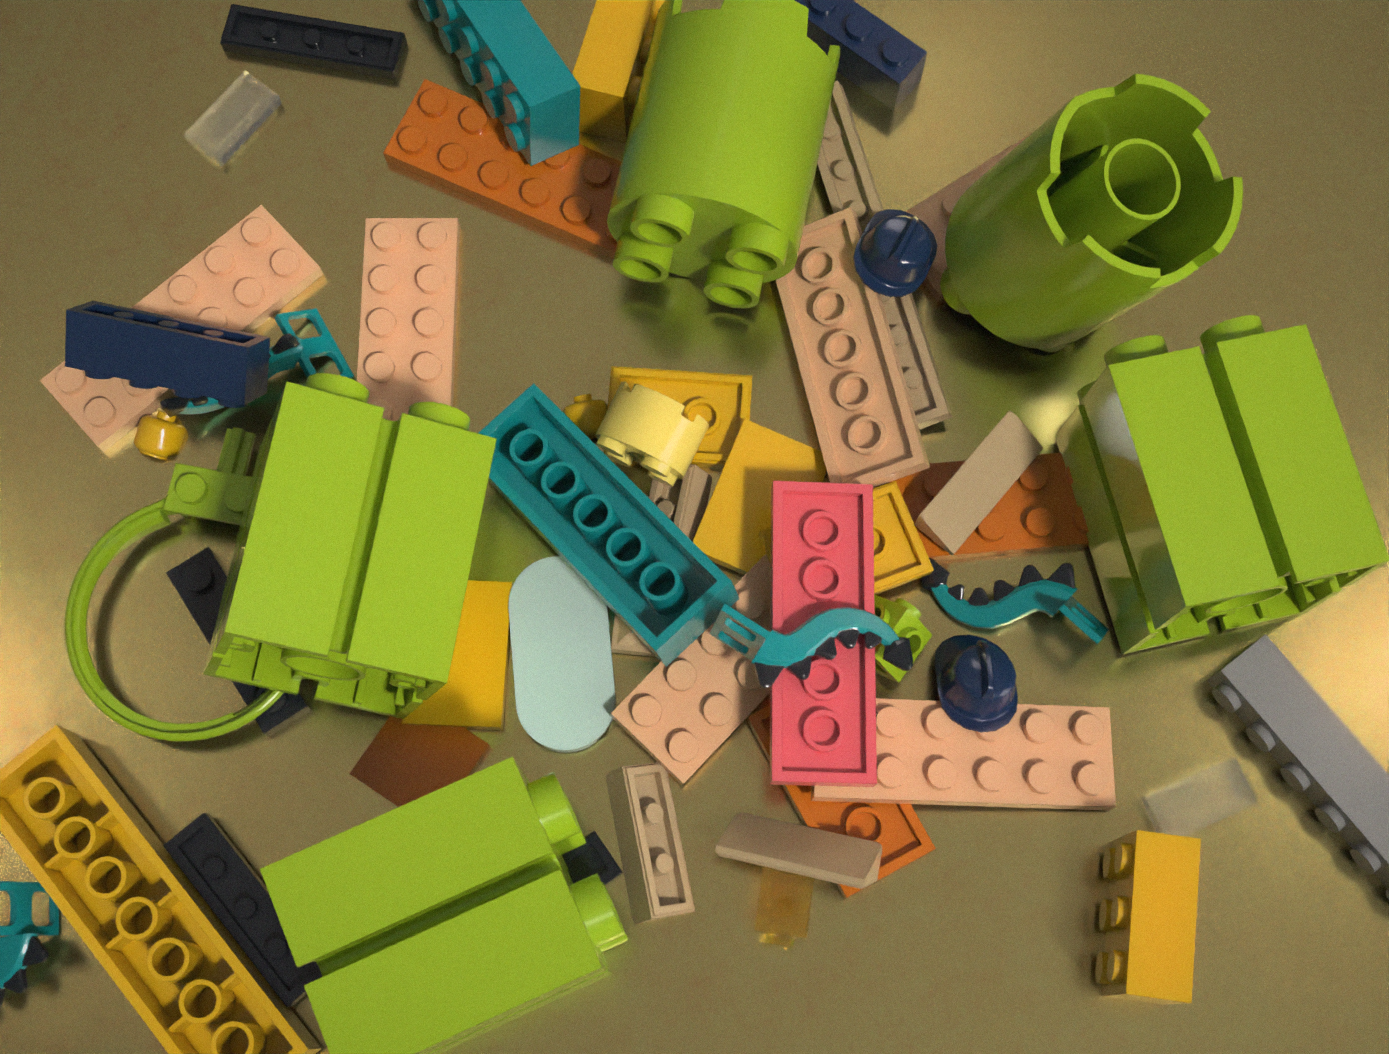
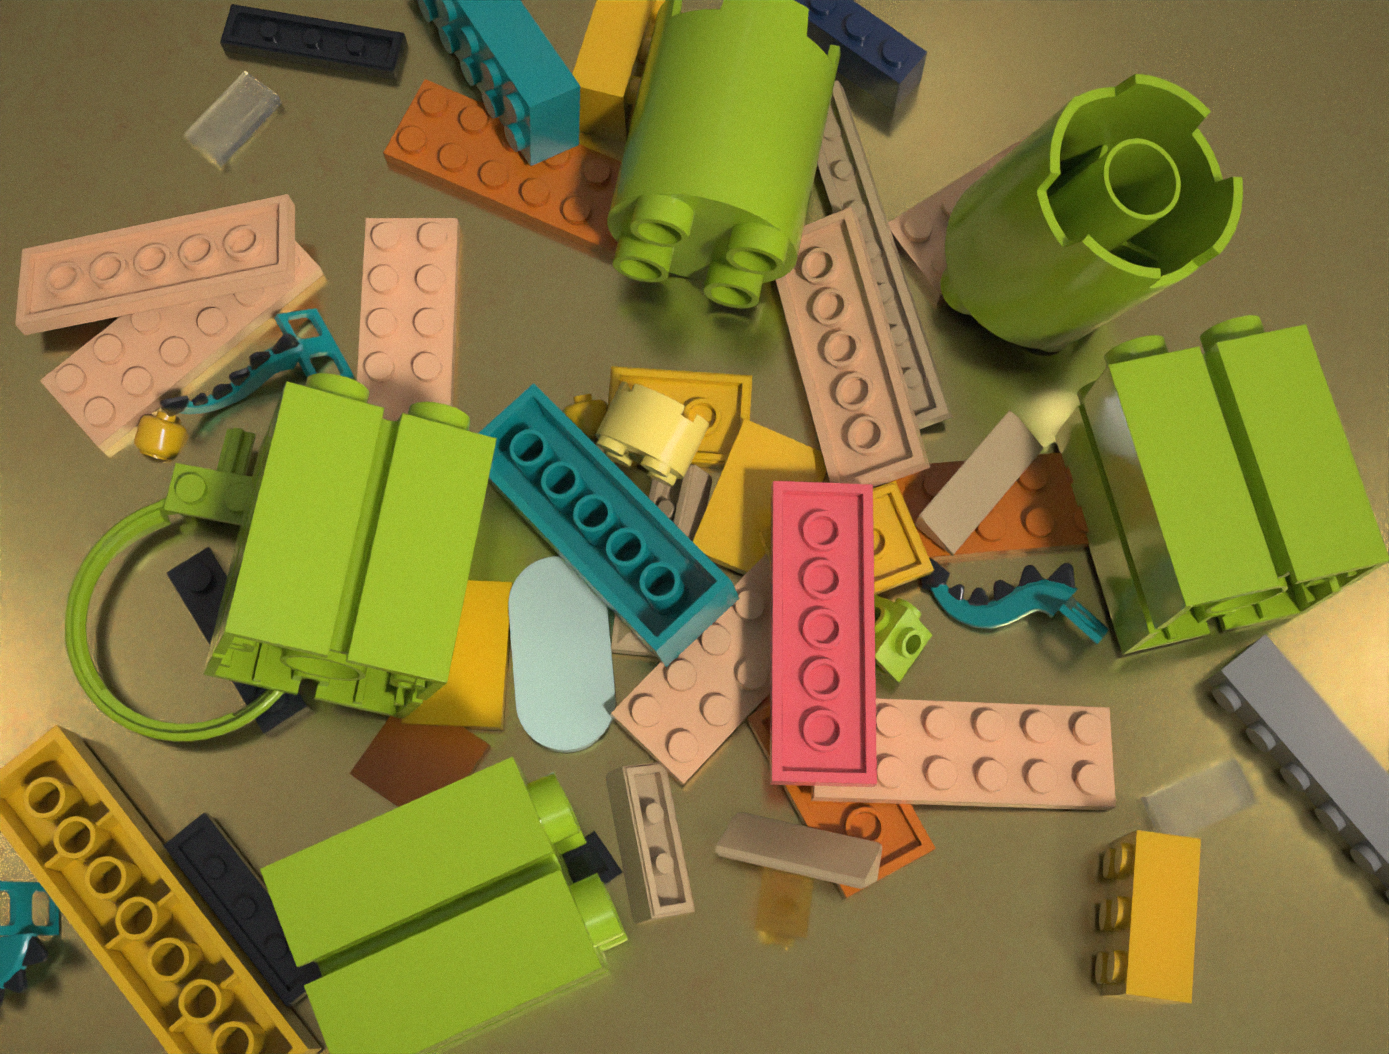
dark blue brick [65,301,270,408] -> none
teal piece [709,604,913,688] -> none
dark blue piece [853,209,938,297] -> none
dark blue piece [934,635,1018,733] -> none
none -> light nougat plate [15,194,295,335]

